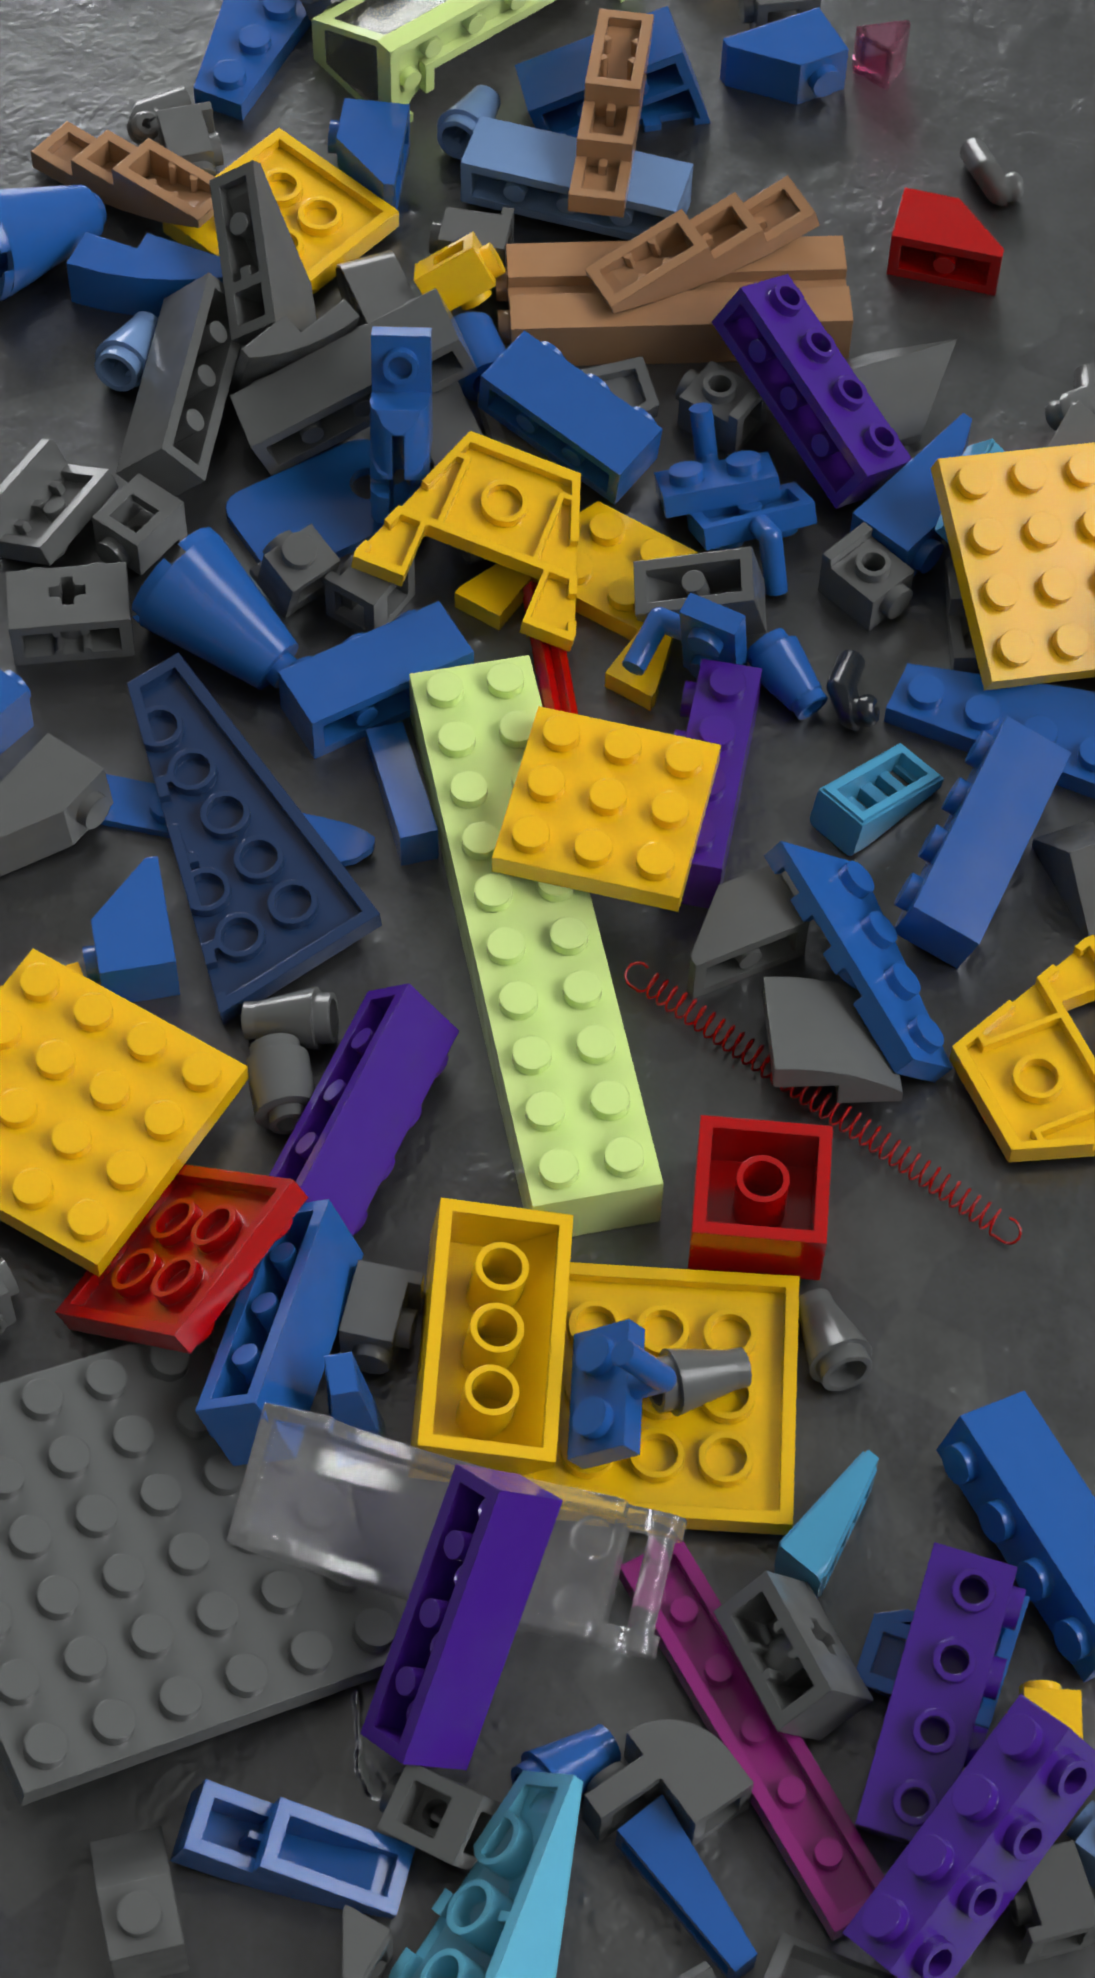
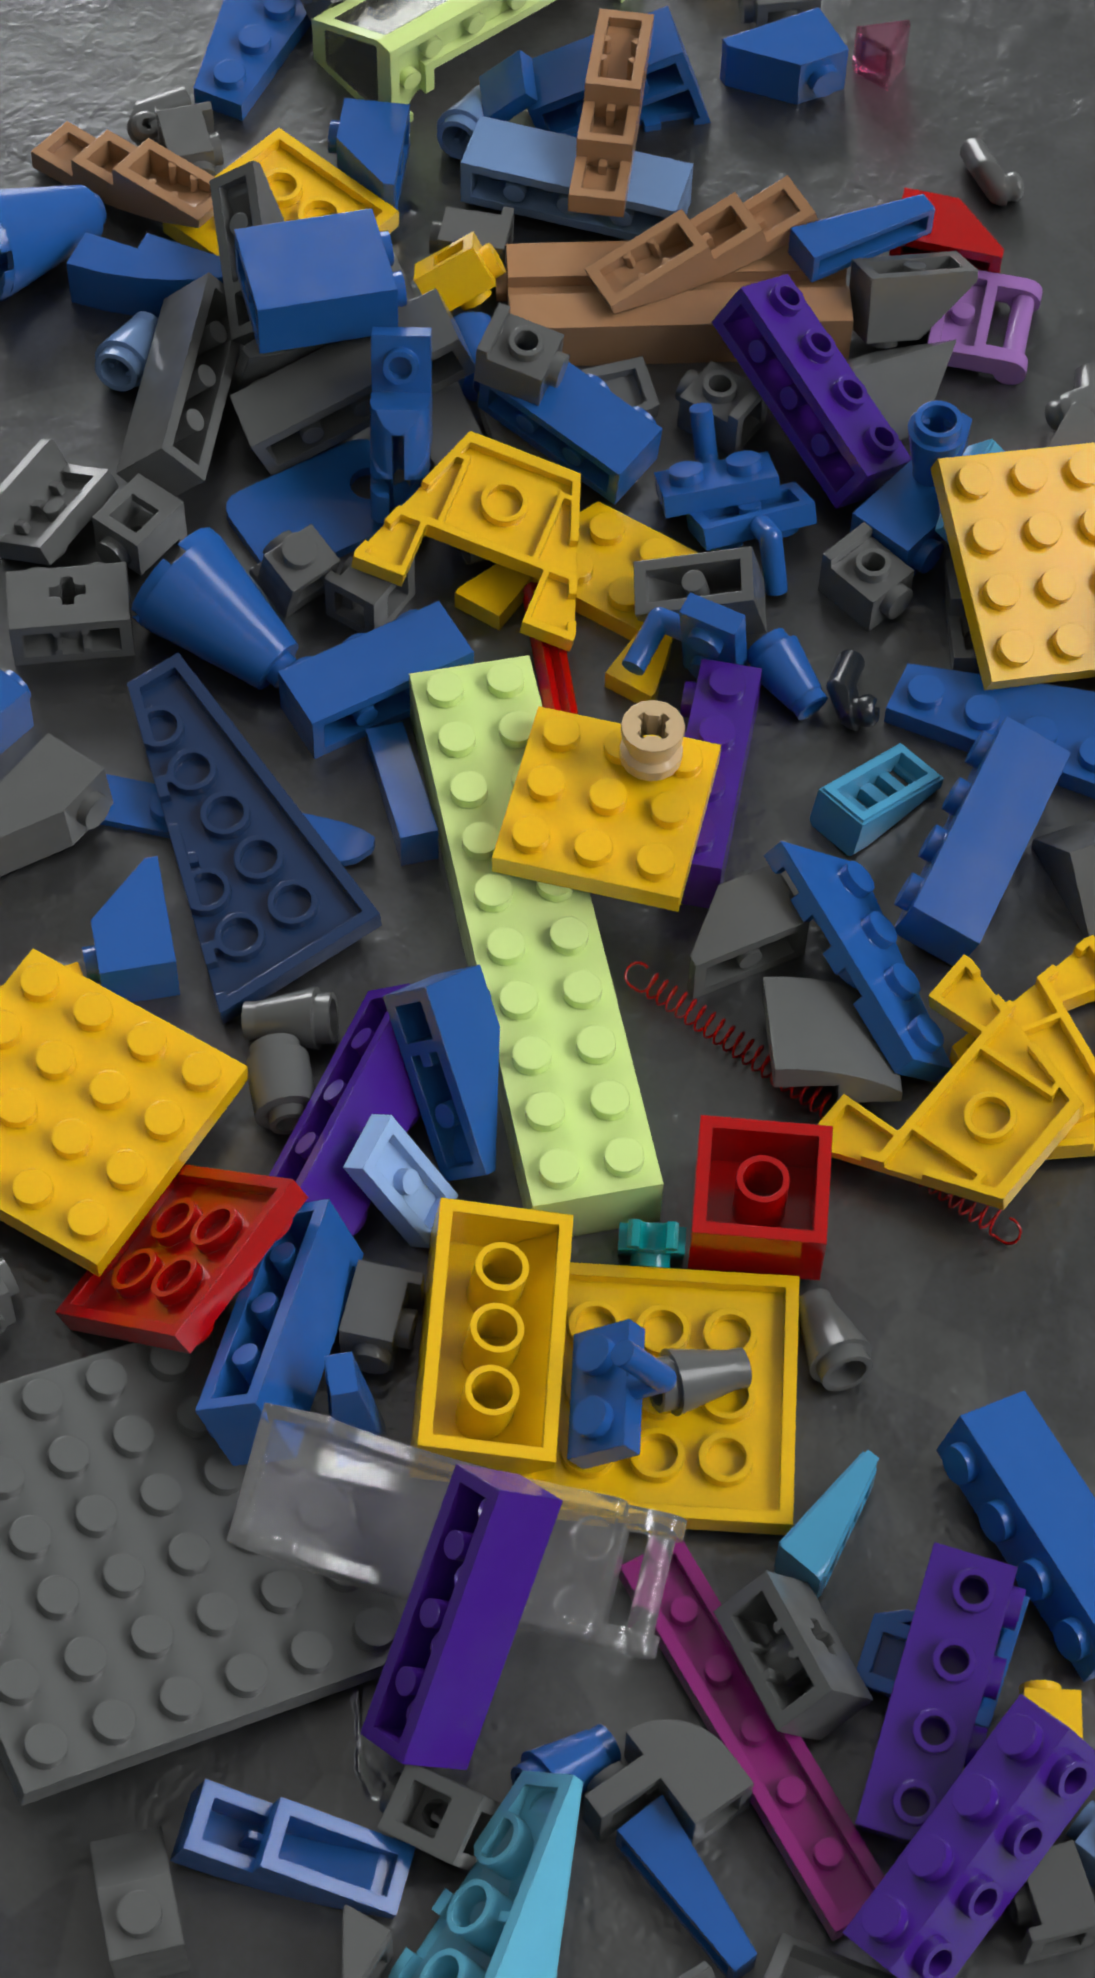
none -> blue brick [234,208,407,354]
none -> light blue plate [343,1114,458,1248]
none -> blue slope [383,964,500,1181]
none -> dark grey brick [474,303,570,406]
none -> blue tile [479,50,538,121]
none -> teal plate [617,1219,687,1268]
none -> tan wheel [619,700,685,781]
none -> blue piece [788,194,935,283]
none -> yellow wing [817,954,1084,1210]
none -> dark grey slope [849,251,978,348]
none -> blue cone [908,400,967,487]
none -> medium lavender plate [927,269,1043,385]

